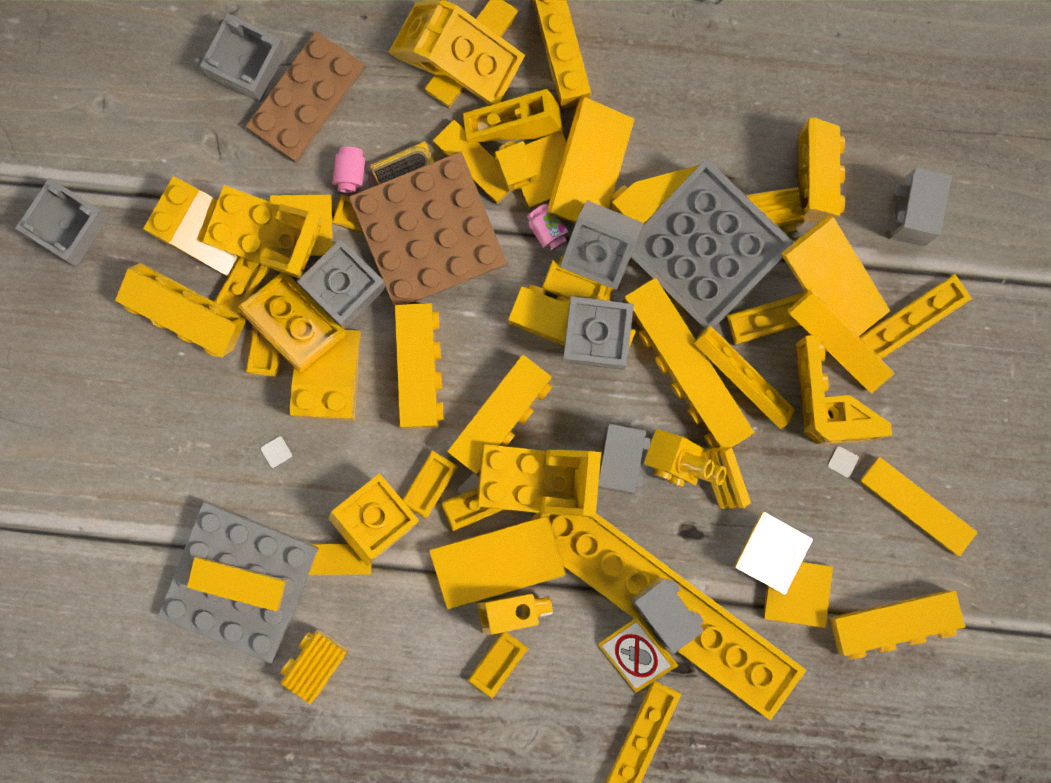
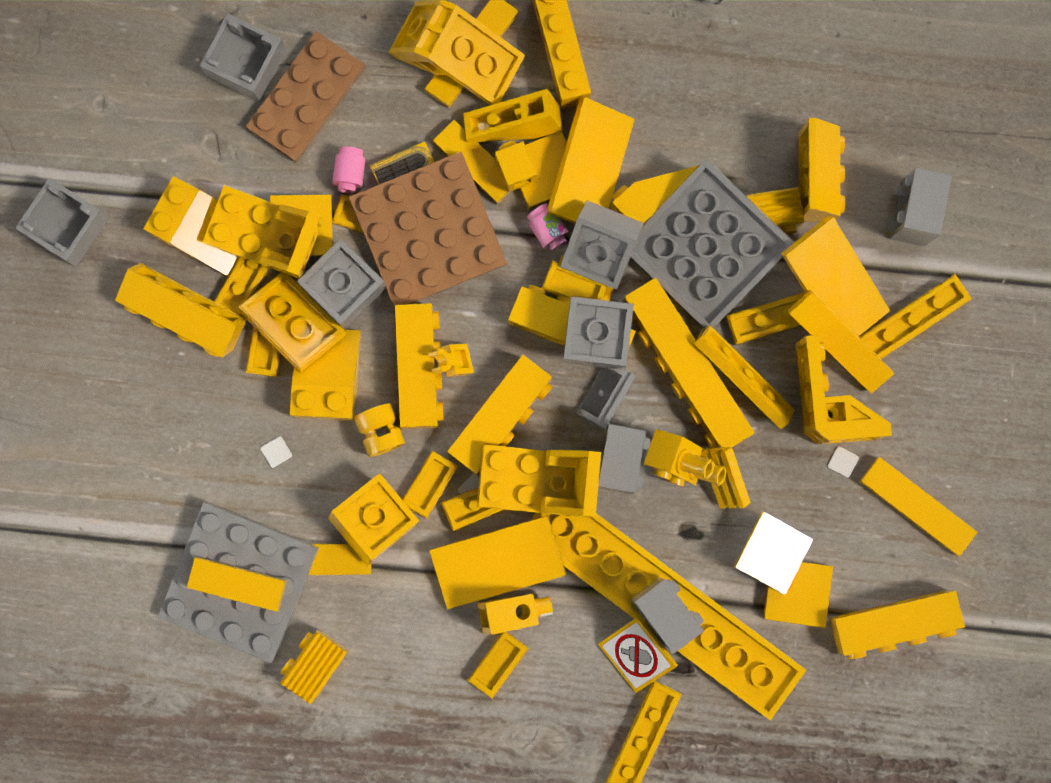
none -> yellow wheel [354,403,406,458]
none -> yellow plate [428,344,474,377]
none -> light grey hinge [575,368,636,431]

